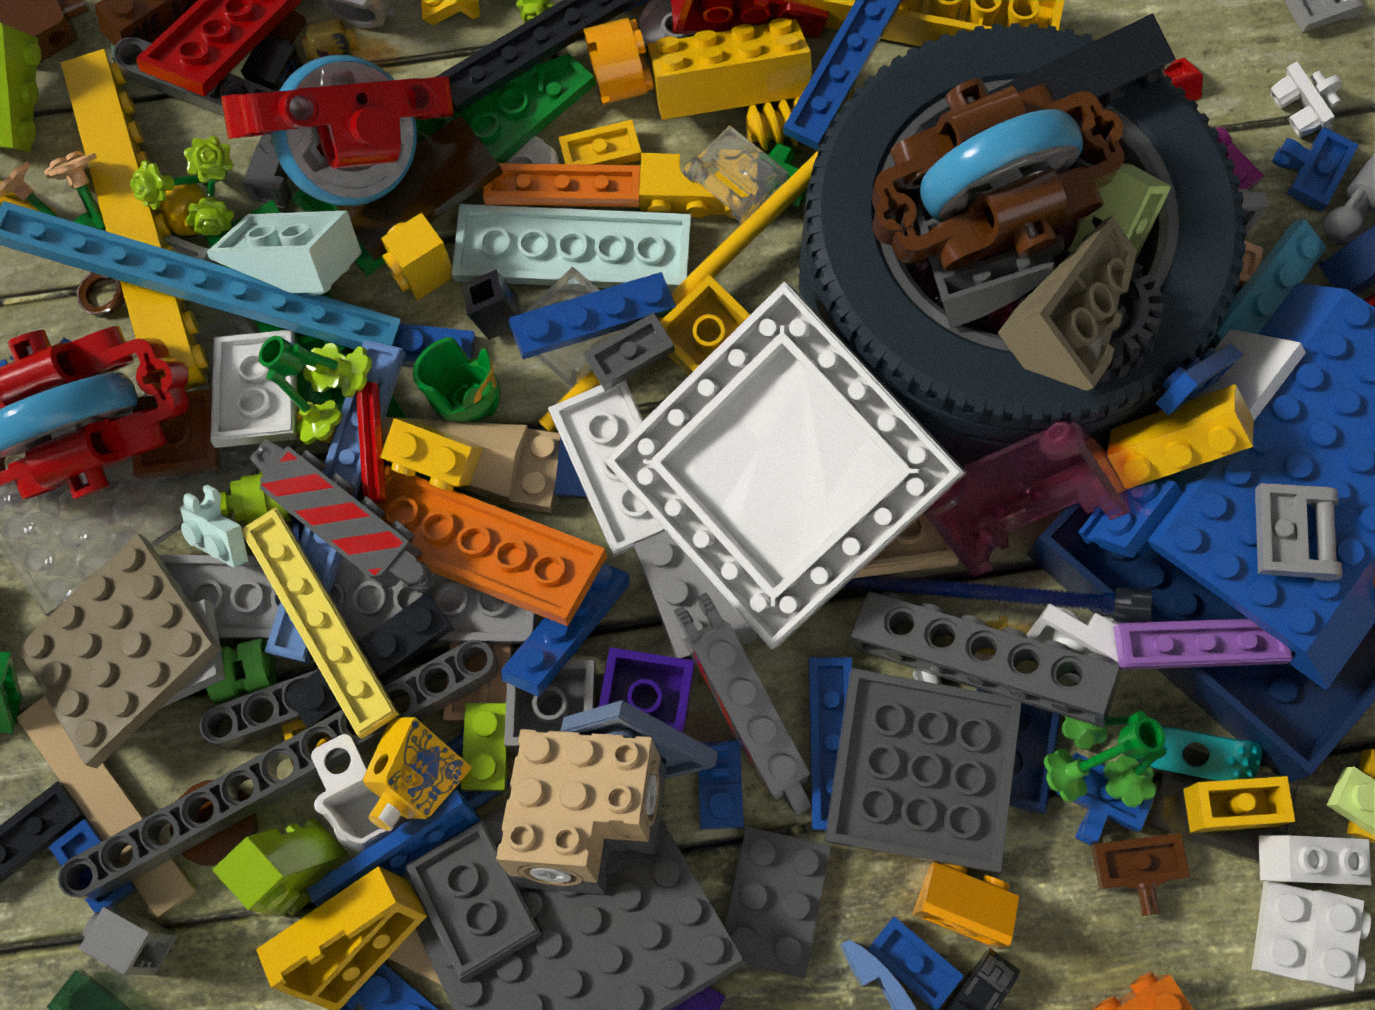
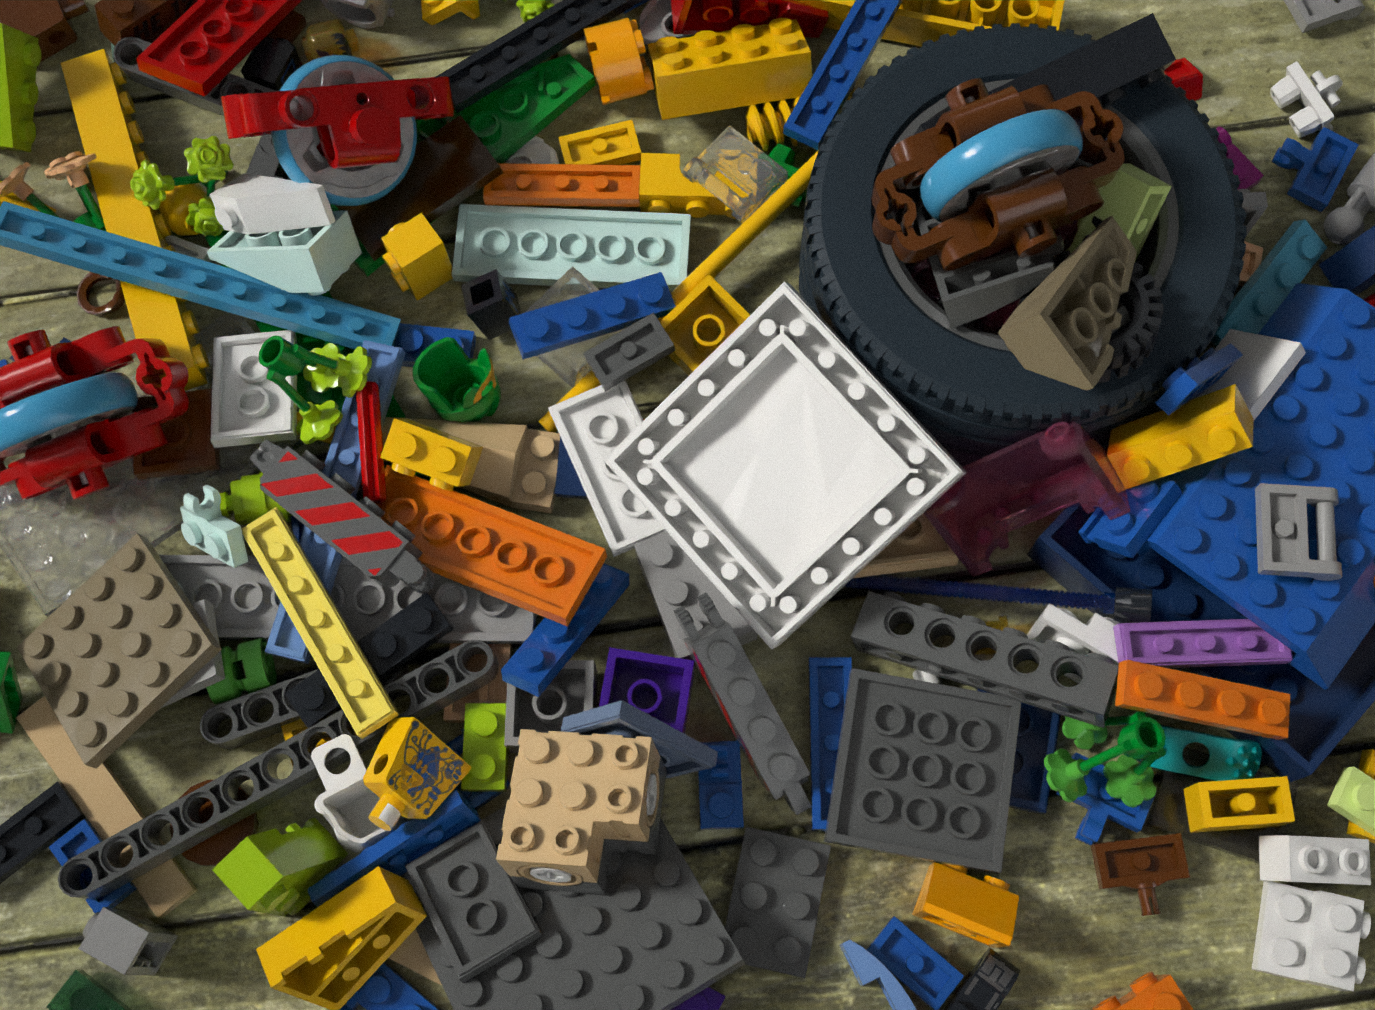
none -> white slope [210,173,336,235]
none -> orange plate [1115,660,1291,740]

